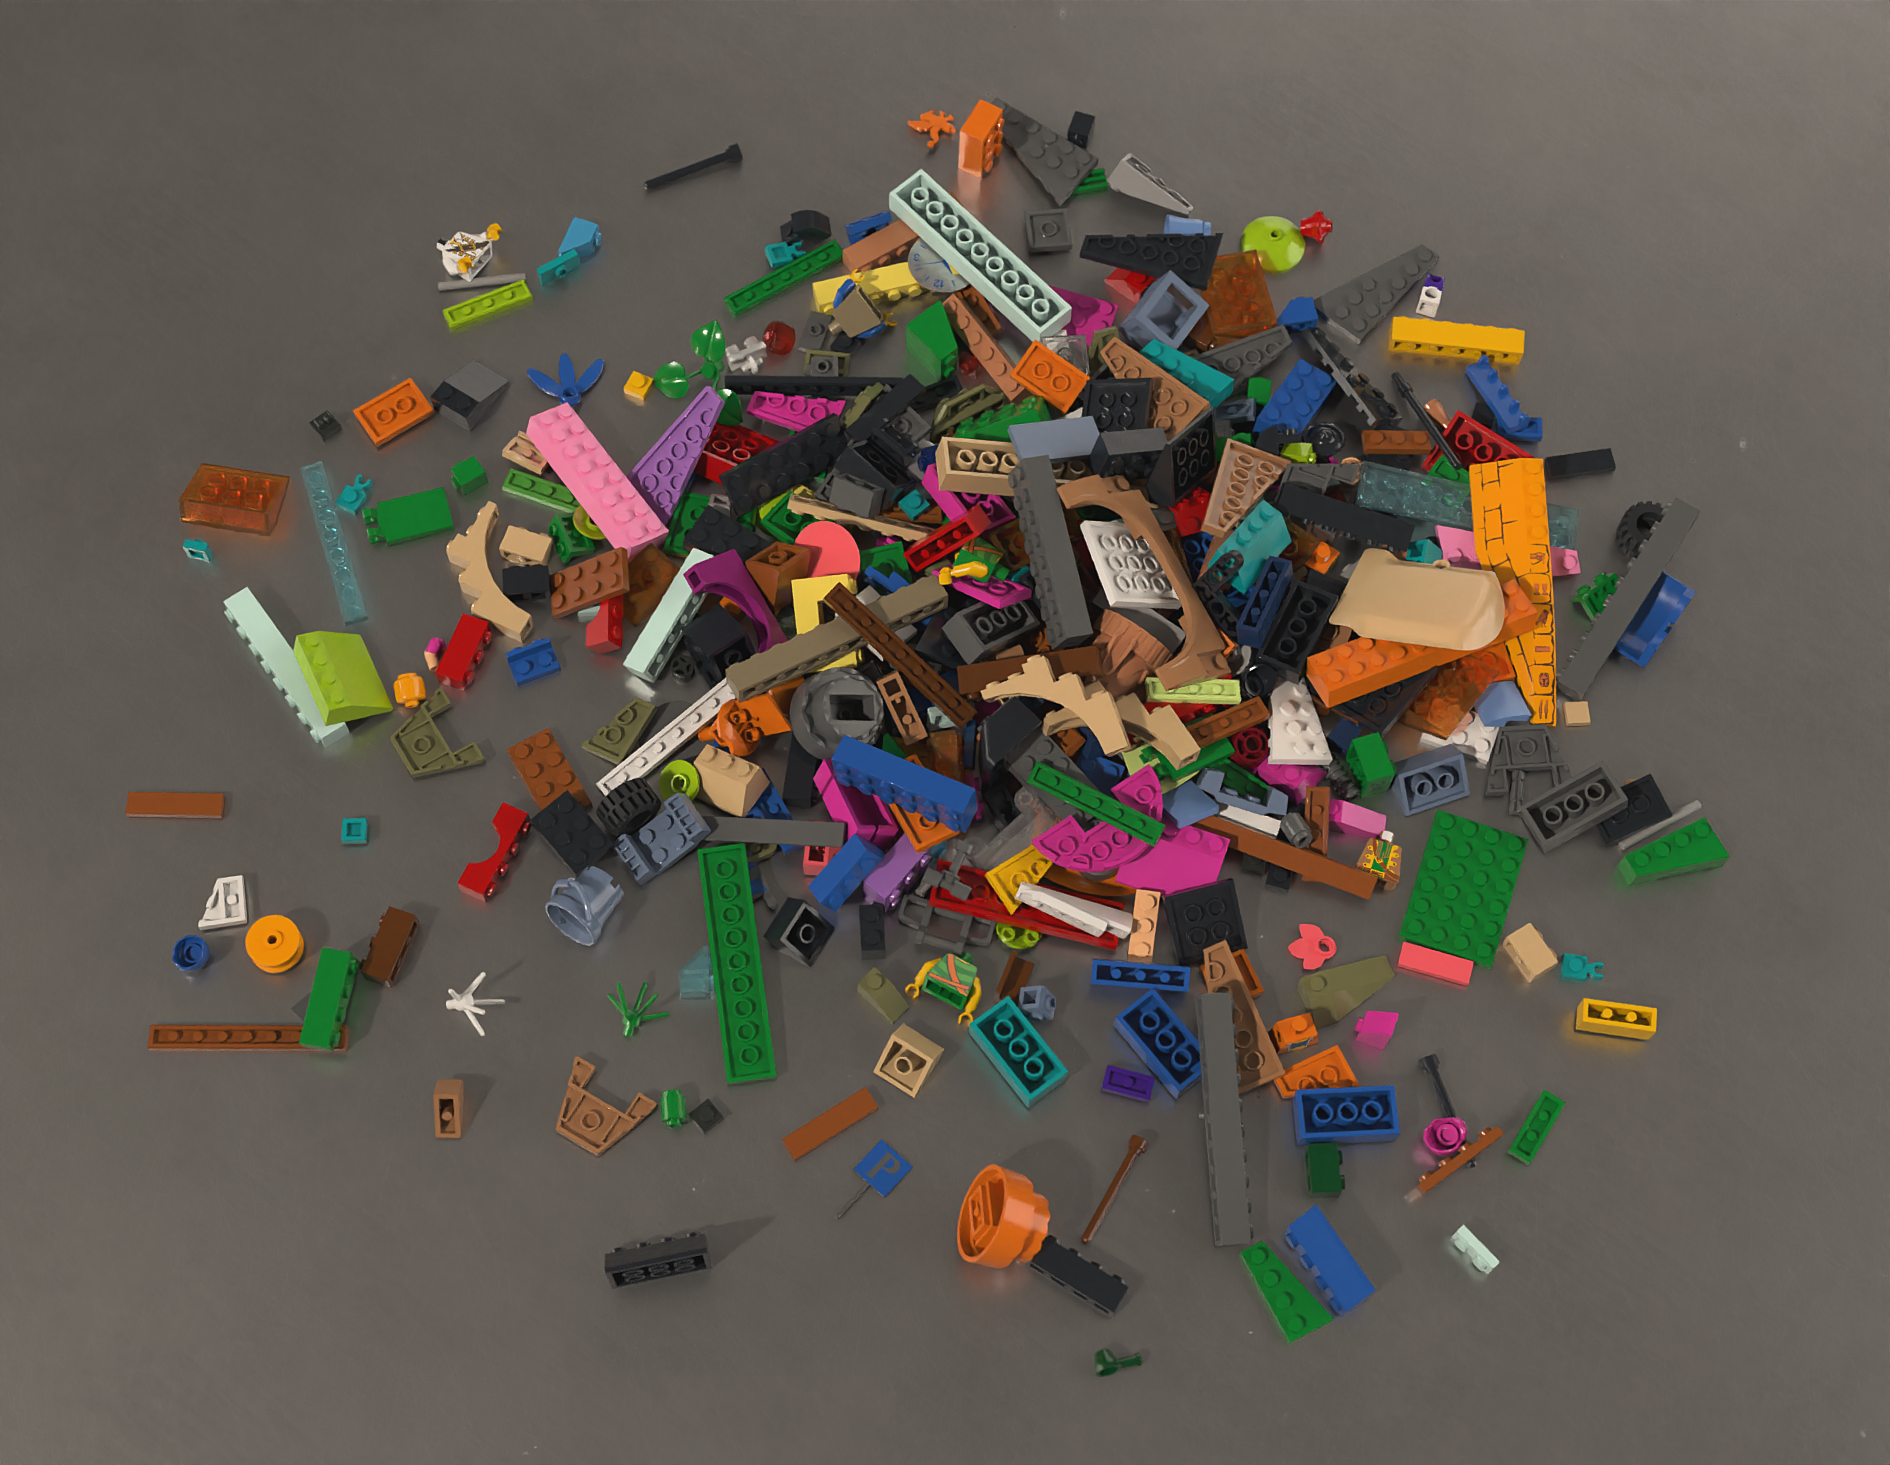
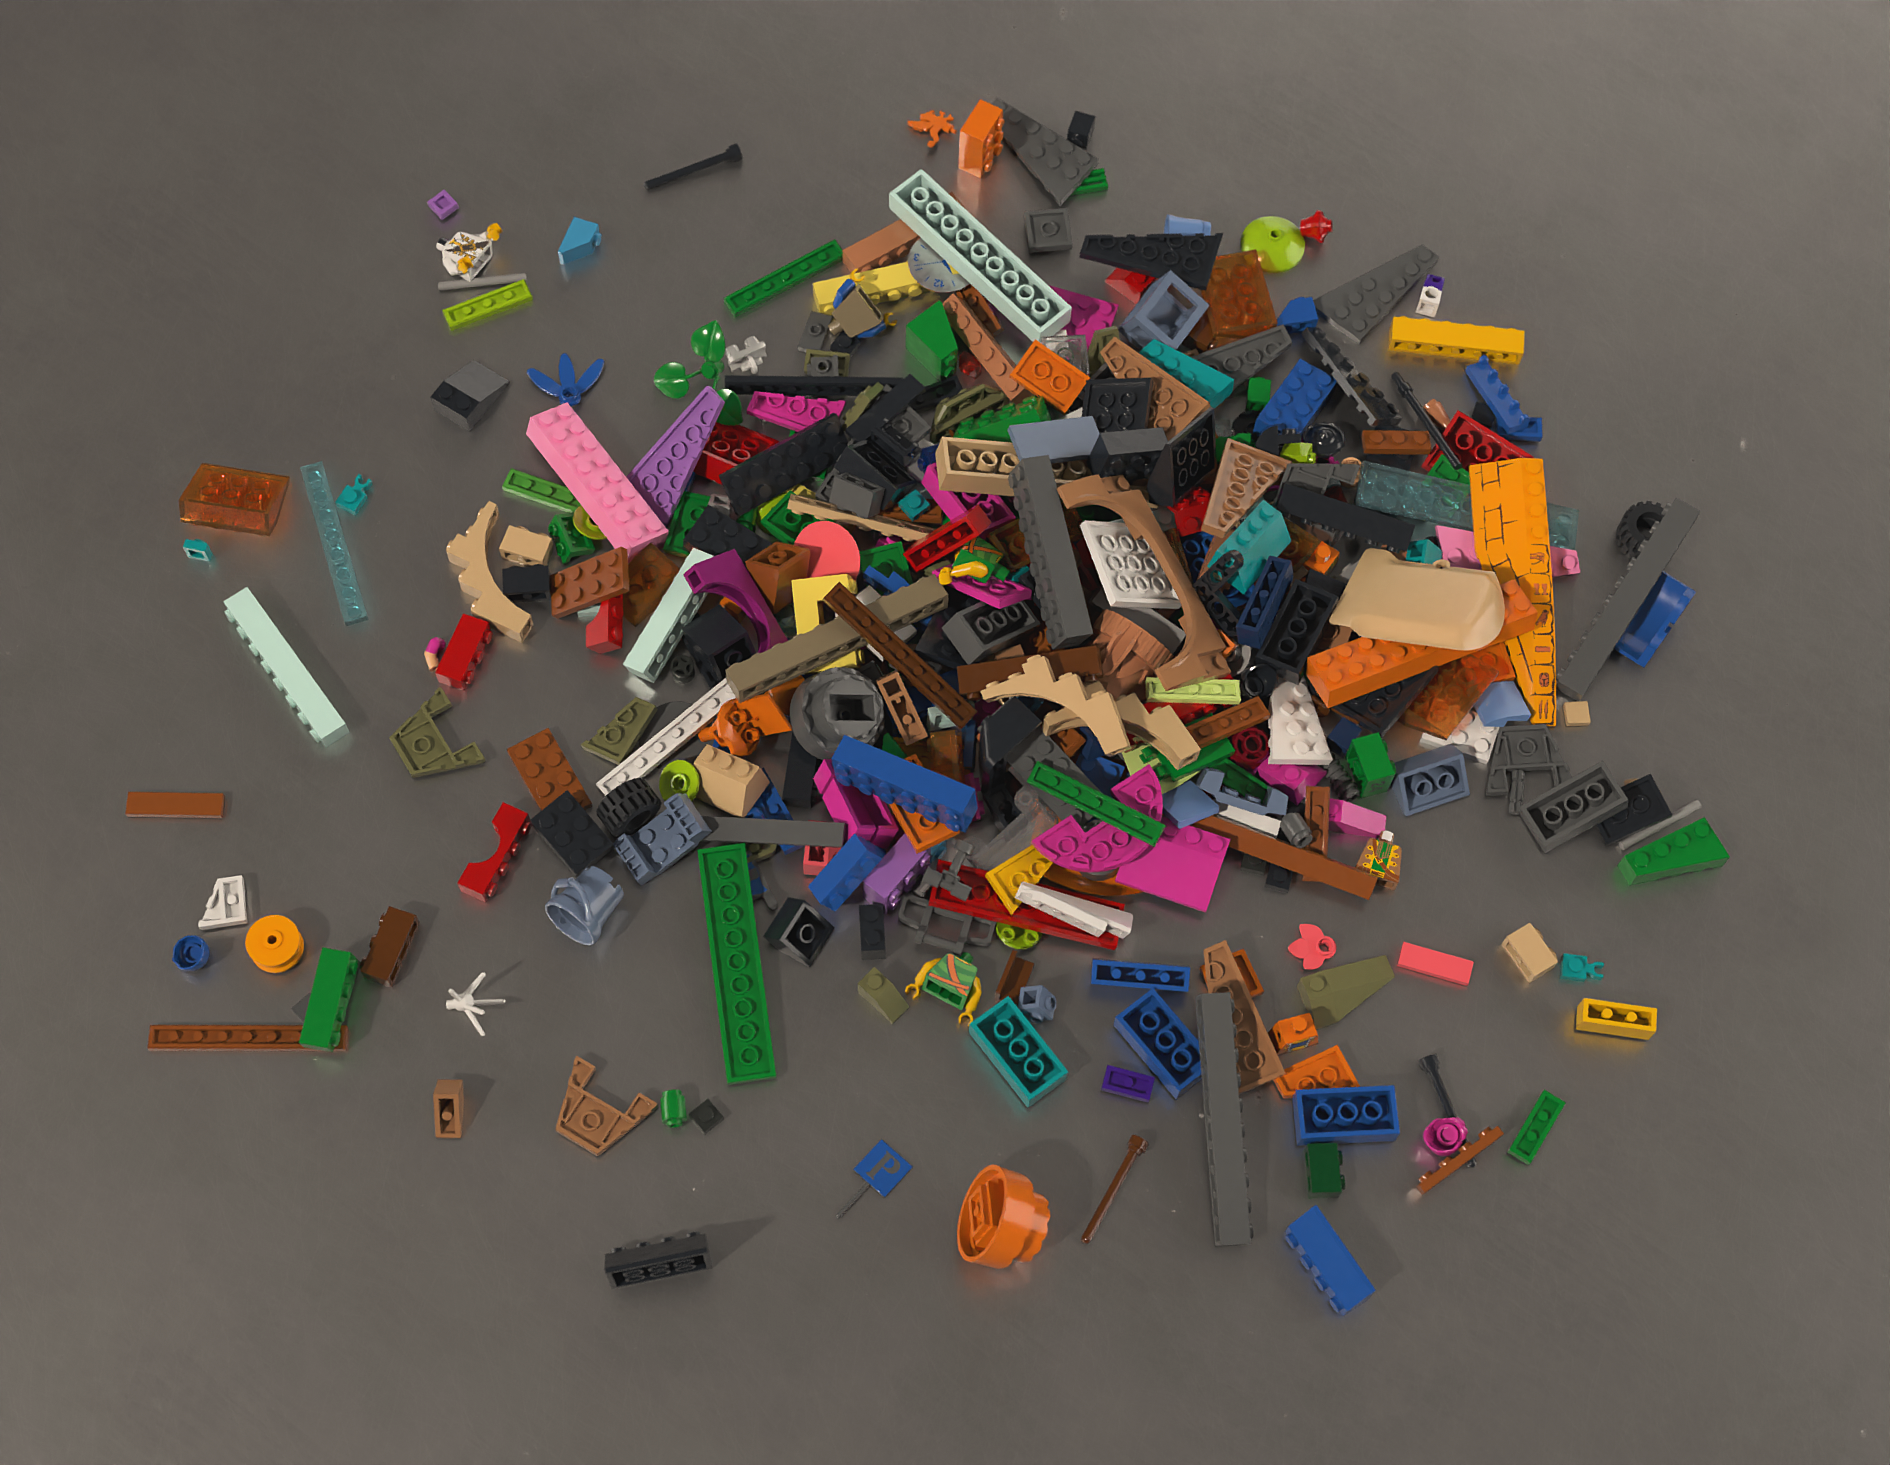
lime slope [293,631,393,726] -> none
pearl dark grey tile [309,410,342,442] -> none
teal plate [341,818,368,844] -> none
orange plate [353,377,435,447] -> none
green tile [362,487,455,546] -> none
light orange head [393,673,426,708] -> none
green brick [451,456,488,496] -> none
tan plate [502,431,550,475] -> none
blue bracket [506,638,561,687] -> none
teal plate [536,249,580,286] -> none
green plant [608,982,670,1037] -> none
yellow plate [624,371,654,401] -> none
clear light blue slope [679,946,715,1001] -> none
clear red hair [762,320,796,356] -> none
teal plate [764,241,806,268] -> none
black brick [780,210,832,247] -> none
dark orange tile [782,1087,879,1161] -> none
blue bracket [844,211,892,245] -> none
tan slope [873,1023,944,1098] -> none
black brick [1025,1234,1129,1318] -> none
dark green bar [1094,1349,1142,1377] -> none
light grey wedge [1107,153,1194,215] -> none
light nougat plate [1127,889,1161,963] -> none
black plate [1162,878,1248,965] -> none
sand blue plate [1214,398,1256,427] -> none
green wing [1240,1241,1334,1344] -> none
dark pink slope [1354,1011,1399,1050] -> none
green plate [1398,809,1528,969] -> none
light aqua plate [1452,1225,1500,1273] -> none
black tile [1544,448,1616,480] -> none
green bracket [1571,572,1619,620] -> none
none -> medium lavender plate [427,190,459,220]

